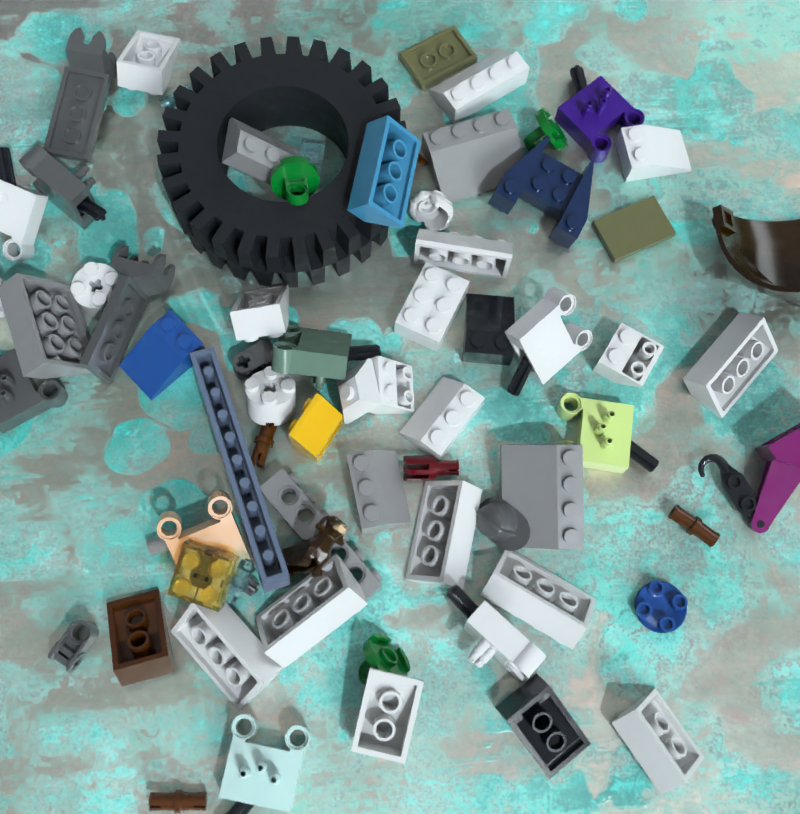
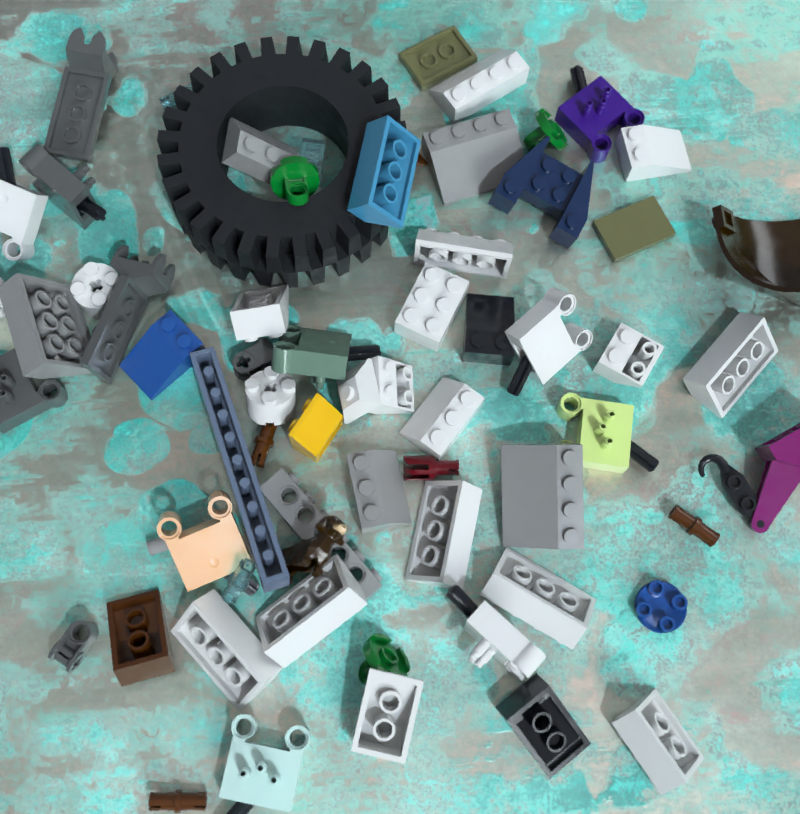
white slope [116,30,181,95] -> none
clear yellow piece [167,539,240,612] -> none
white hair [408,190,454,232] -> none
dark grey piece [476,497,530,551] -> none

